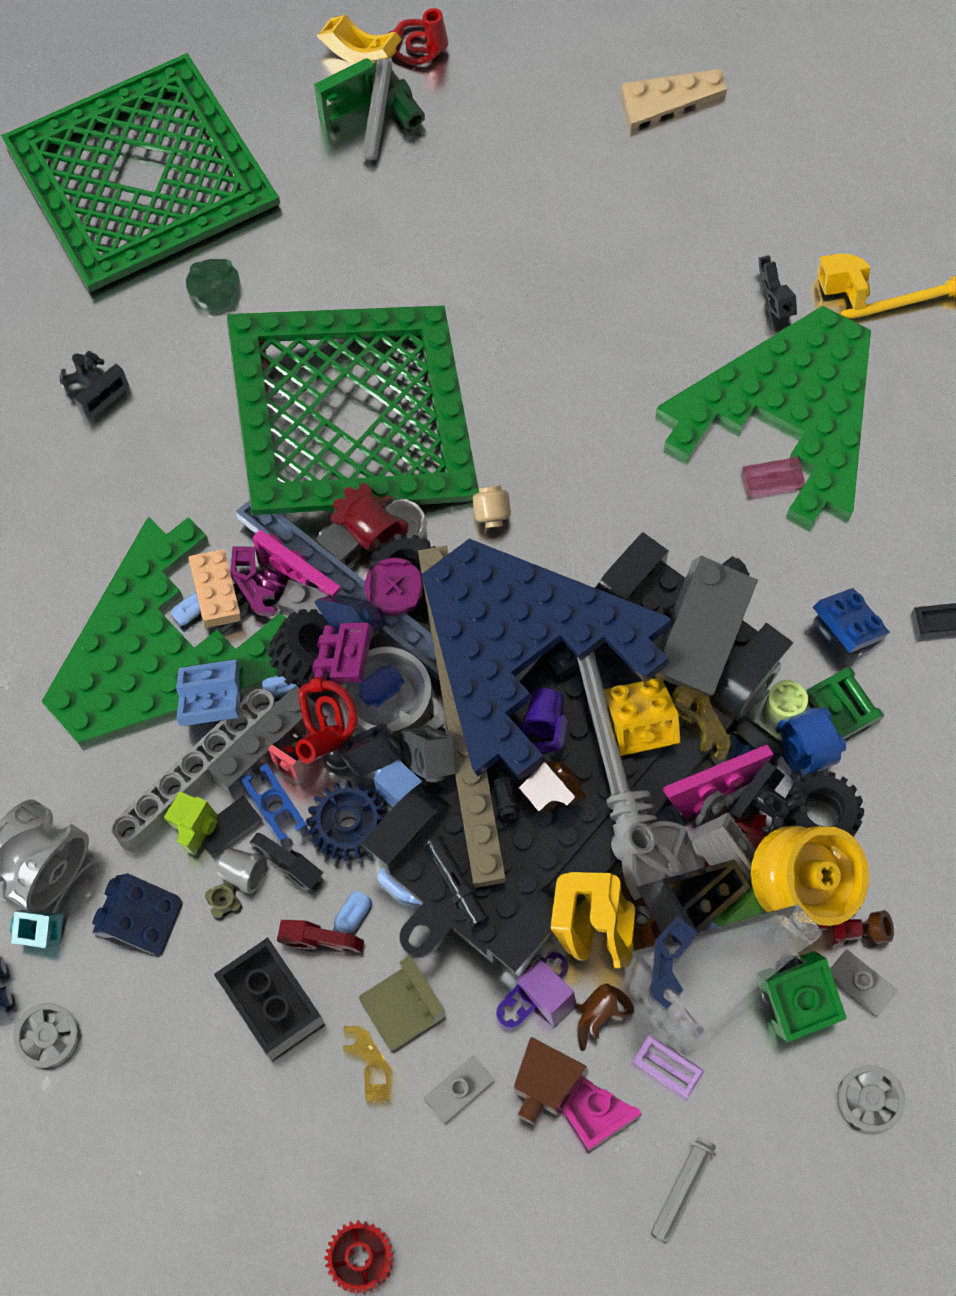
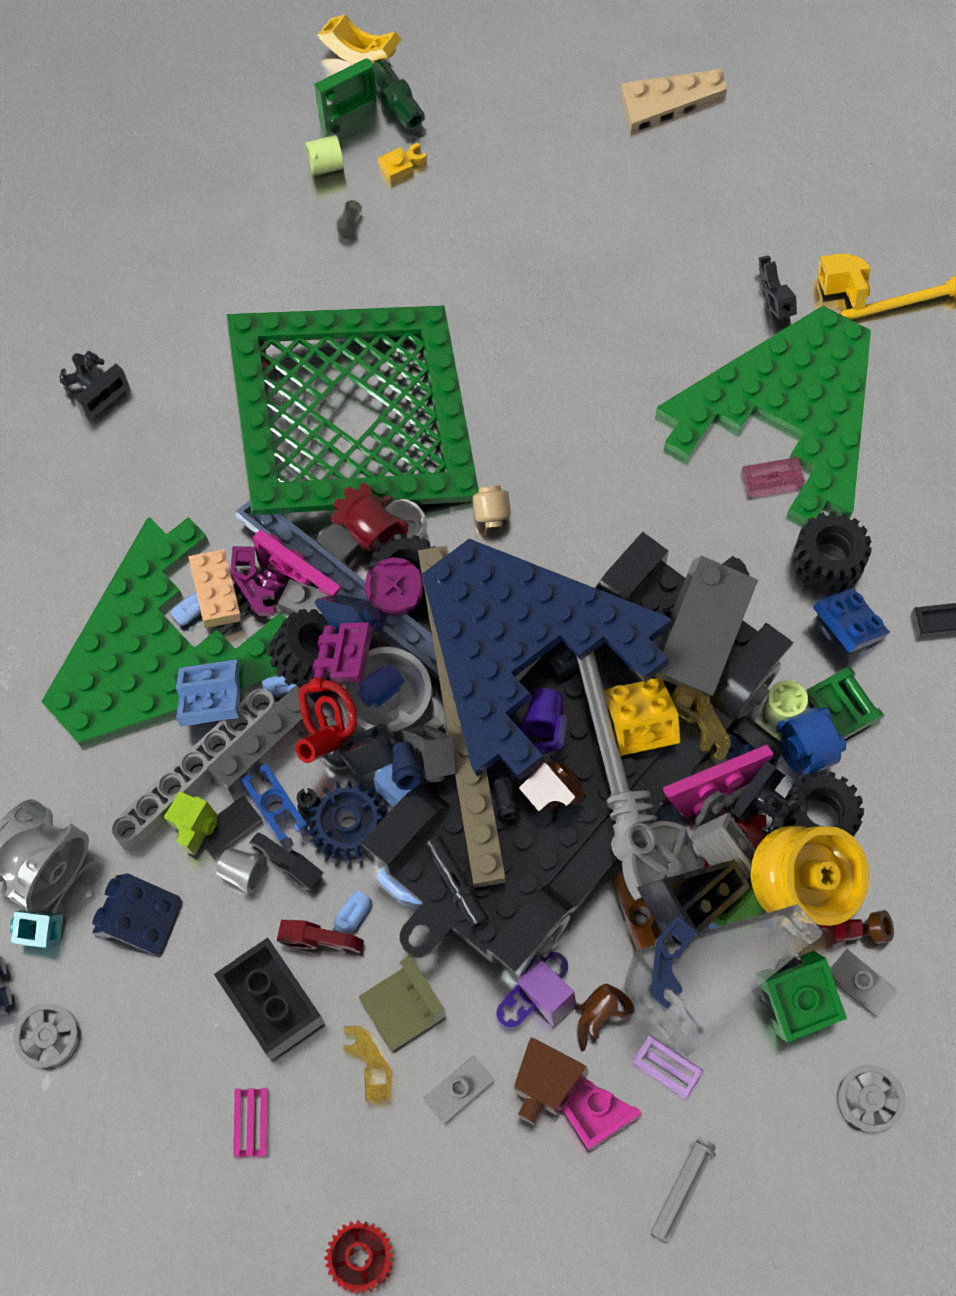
green plate [1,53,281,293] -> none
clear green plate [186,259,241,310] -> none
olive plate [205,882,241,918] -> none
coral slope [268,731,320,785] -> none
light grey axle [362,58,392,161] -> none
red piece [389,8,449,66] -> none
yellow animal [551,872,636,968] -> none
none -> dark pink tile [233,1088,269,1158]
none -> black pin [296,788,318,818]
none -> yellowish green piece [305,135,344,176]
none -> clear smoke pin [336,200,362,236]
none -> yellow plate [378,143,427,183]
none -> dark blue cone [392,742,423,790]
none -> black tyre [793,511,872,592]

